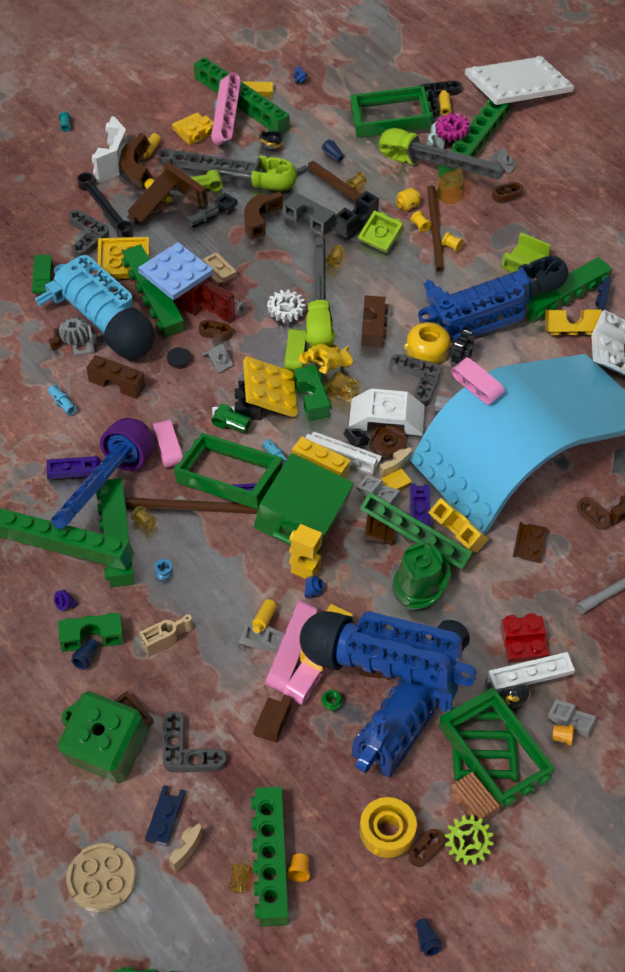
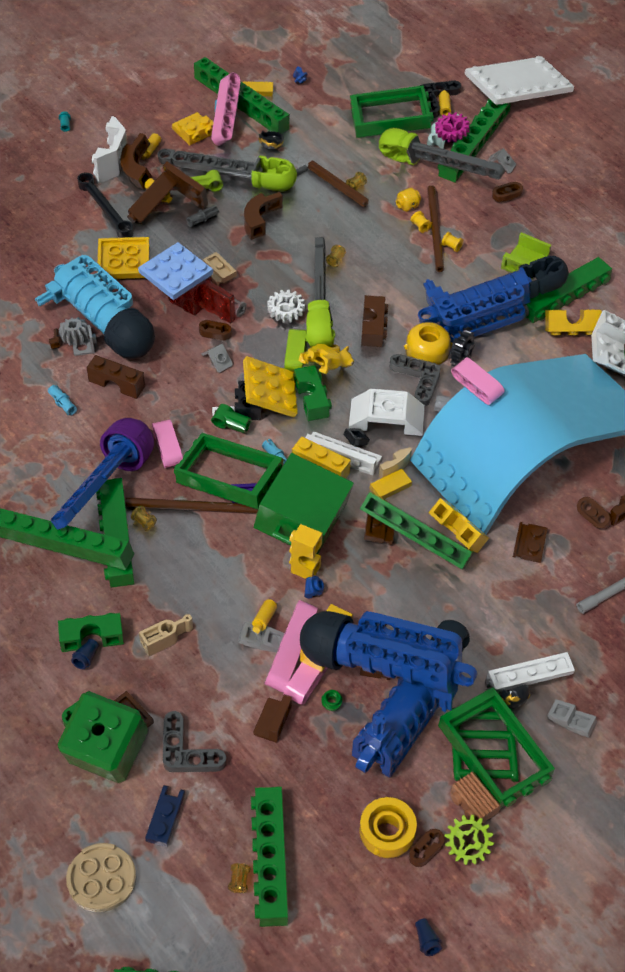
green piece [32,255,54,294] -> none
dark purple plate [47,456,101,479] -> none
dark purple plate [54,589,78,610] -> none
dark grey beam [68,210,109,258] -> none
green brick [121,244,184,338] -> none
dark azure bush [155,559,173,579] -> none
black piece [167,347,191,368] -> none
tan slope [169,823,202,873] -> none
black plate [214,193,238,213] -> none
dark grey arch [283,192,335,236] -> none
light orange piece [287,853,310,882] -> none
dark blue cone [322,139,345,162] -> none
clear yellow piece [325,372,360,403] -> none
black arch [334,191,379,238] -> none
light grey slope [356,475,401,505] -> none
lime plate [358,210,405,253] -> none
reddish brown plate [370,424,408,460] -> none
green piece [392,543,452,610] -> none
dark purple plate [410,484,430,526] -> none
clear yellow piece [437,167,465,204] -> none
red plate [500,613,549,663] -> none
light orange piece [553,724,574,746] -> none
dark blue hinge [595,277,612,313] -> none

